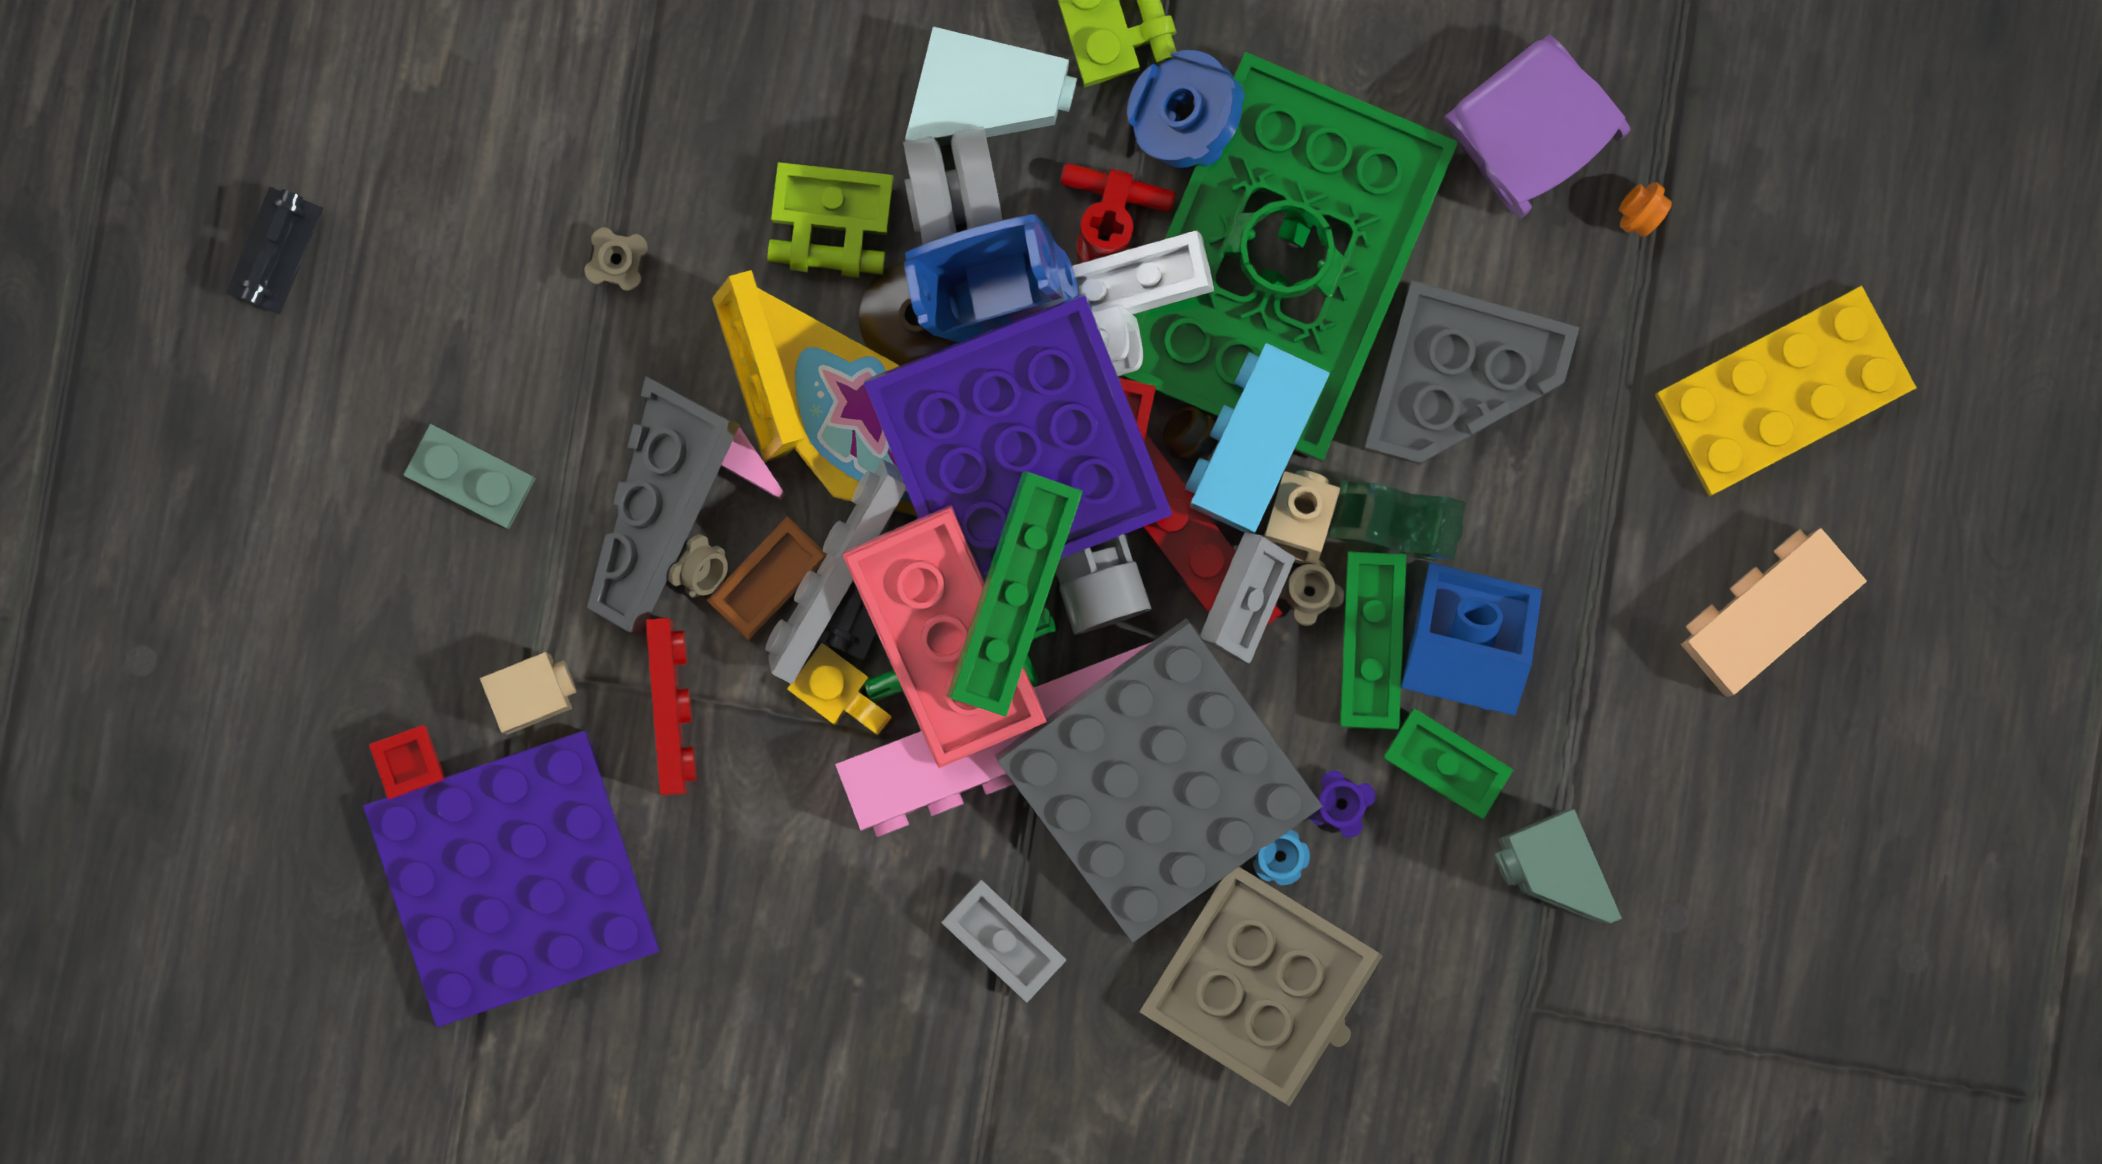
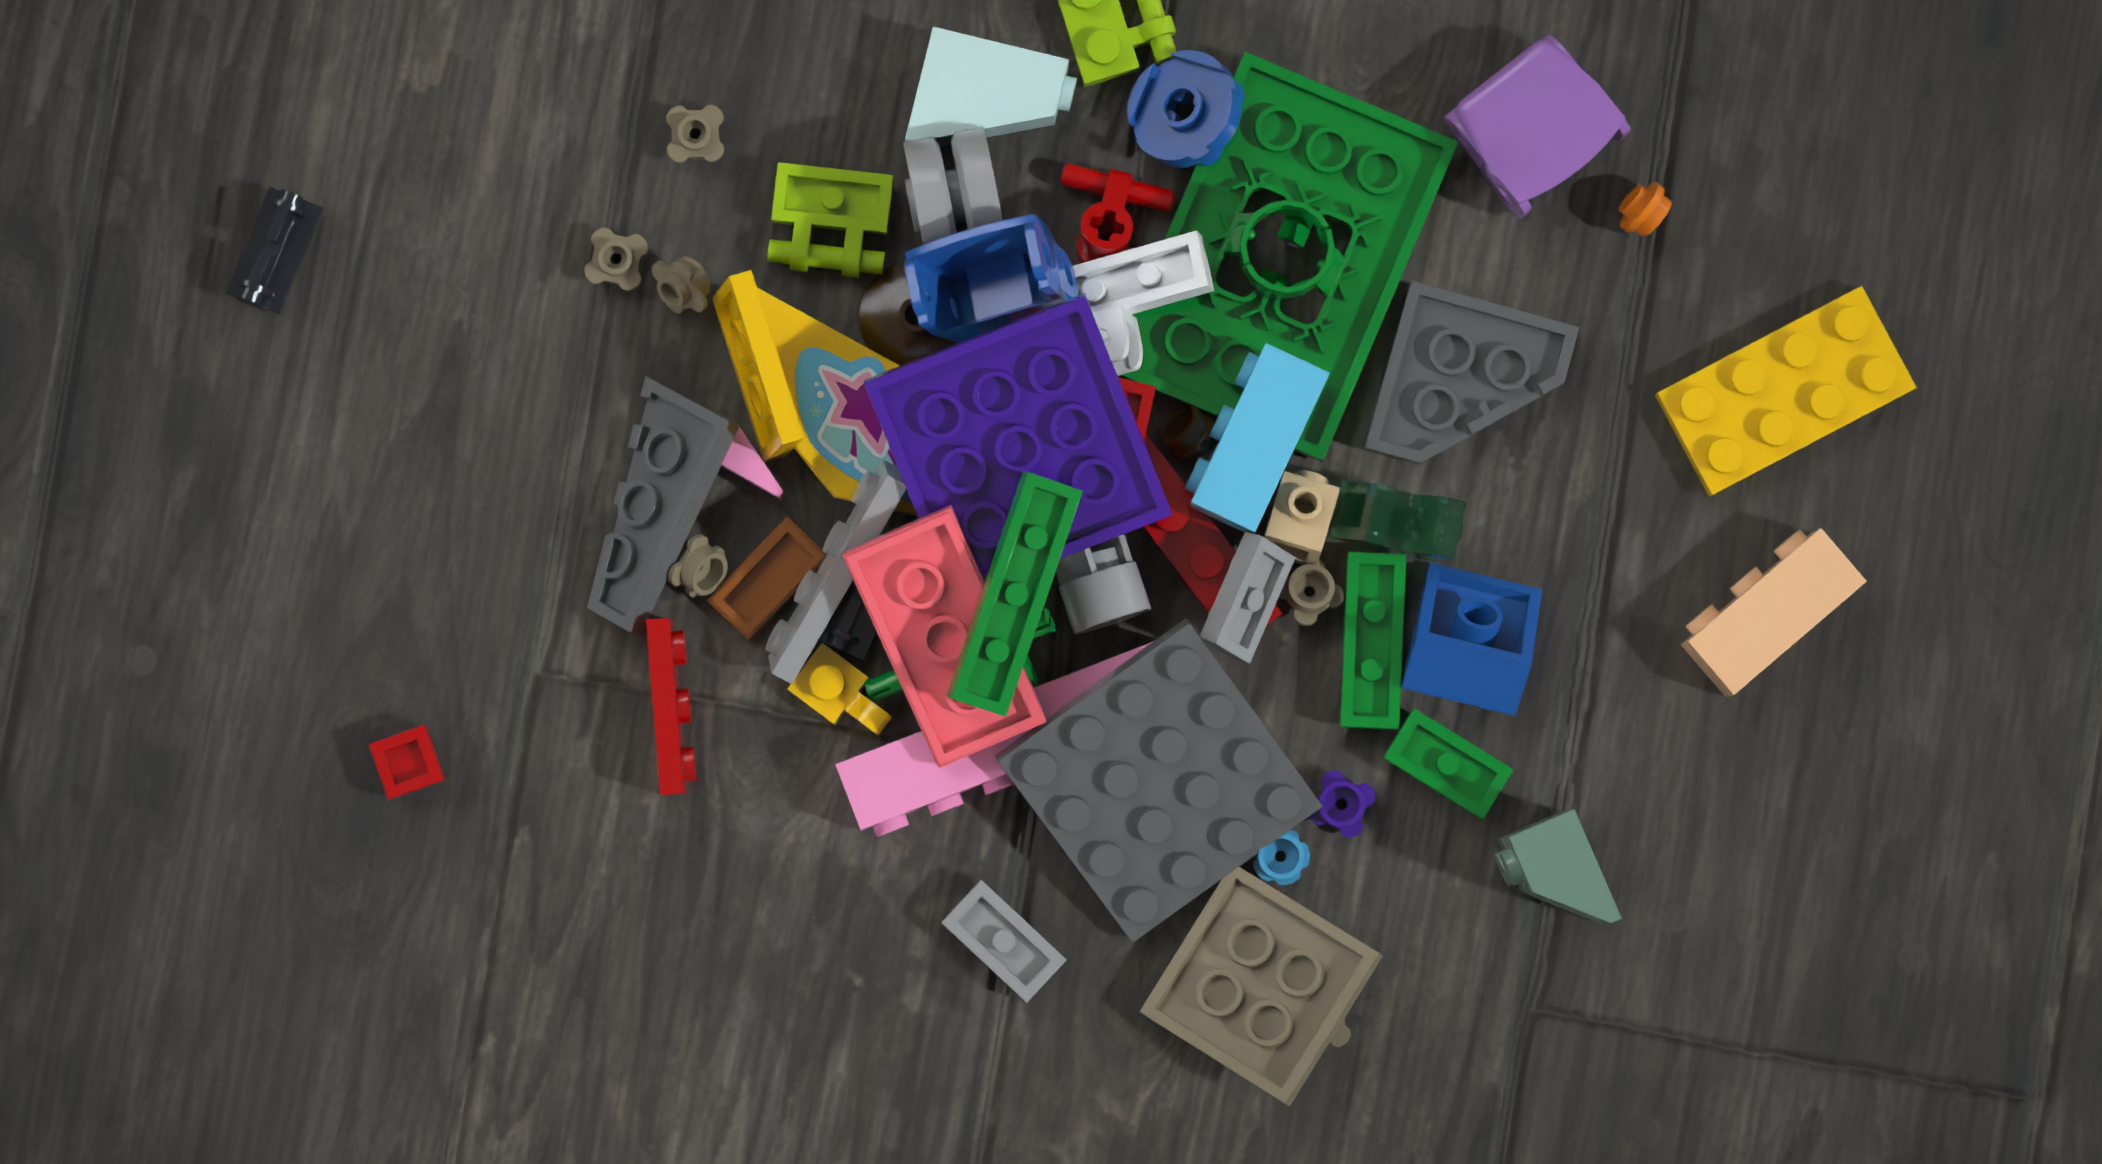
dark purple plate [363,730,661,1028] -> none
sand green plate [404,424,536,530] -> none
tan brick [480,652,576,735] -> none
none -> dark tan plate [652,256,710,313]
none -> dark tan plate [666,105,724,163]

